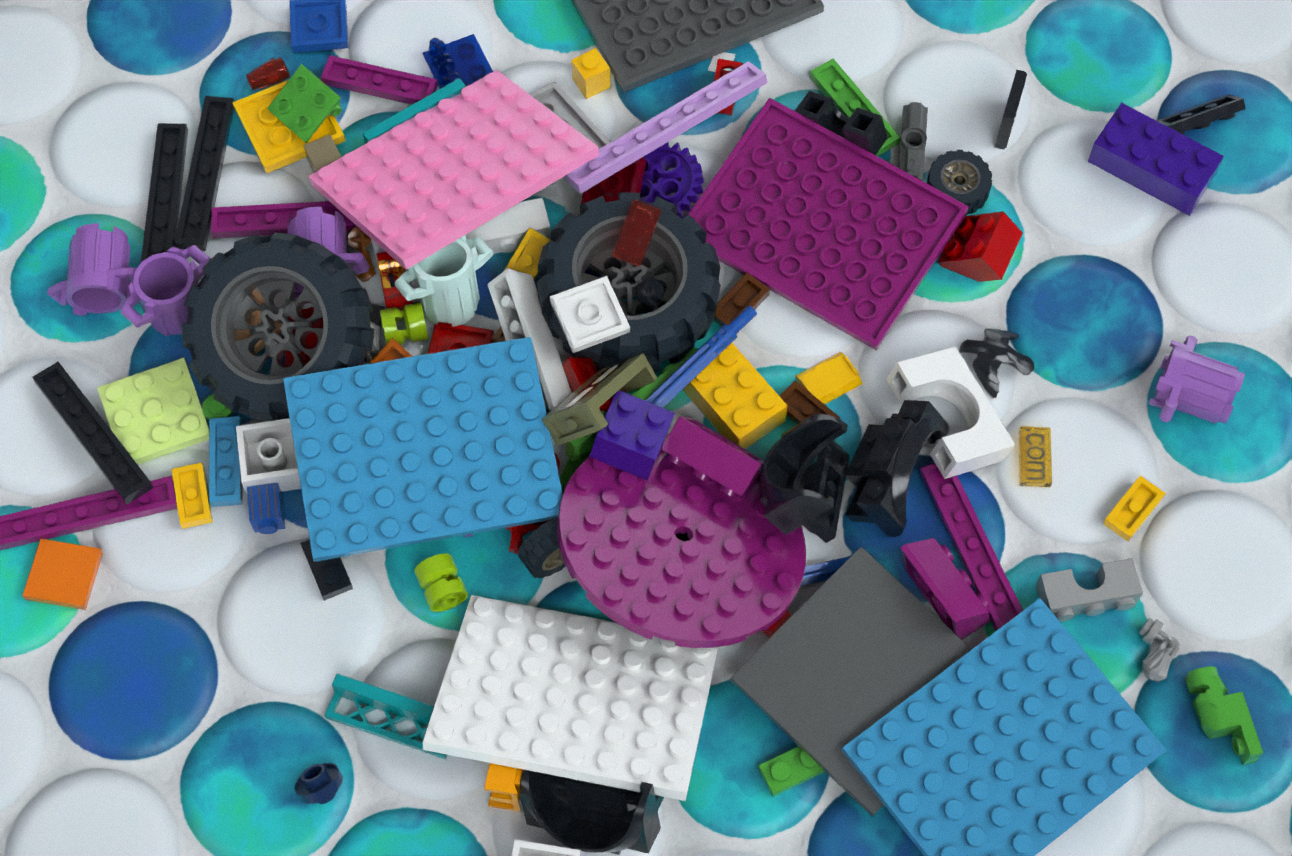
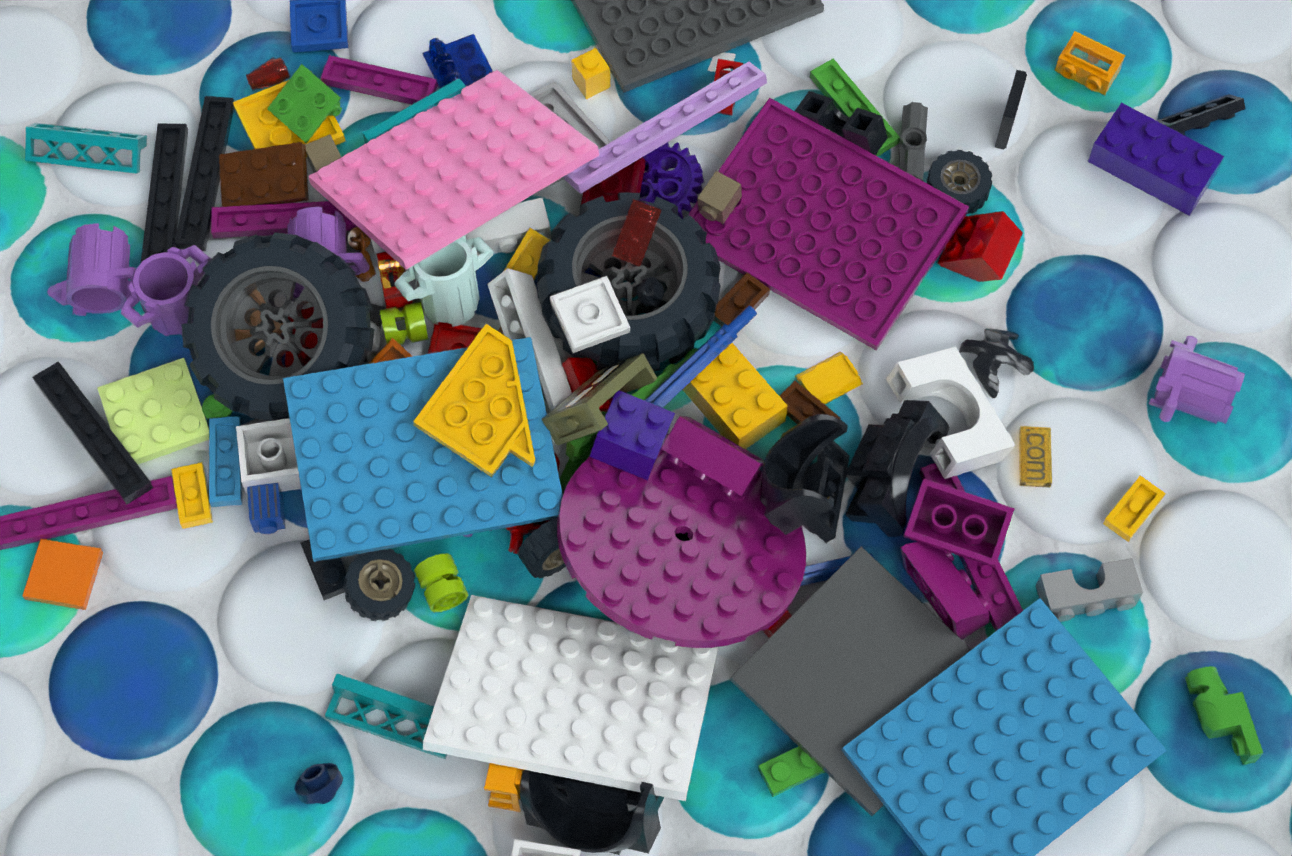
light grey piece [1139,618,1180,682] -> none
none -> teal fence [25,123,147,174]
none -> reddish brown plate [219,142,309,207]
none -> black wheel [343,549,415,621]
none -> yellow wing [413,324,535,477]
none -> dark tan brick [697,171,742,224]
none -> magenta slope [904,478,1015,567]
none -> light orange window [1055,31,1125,95]

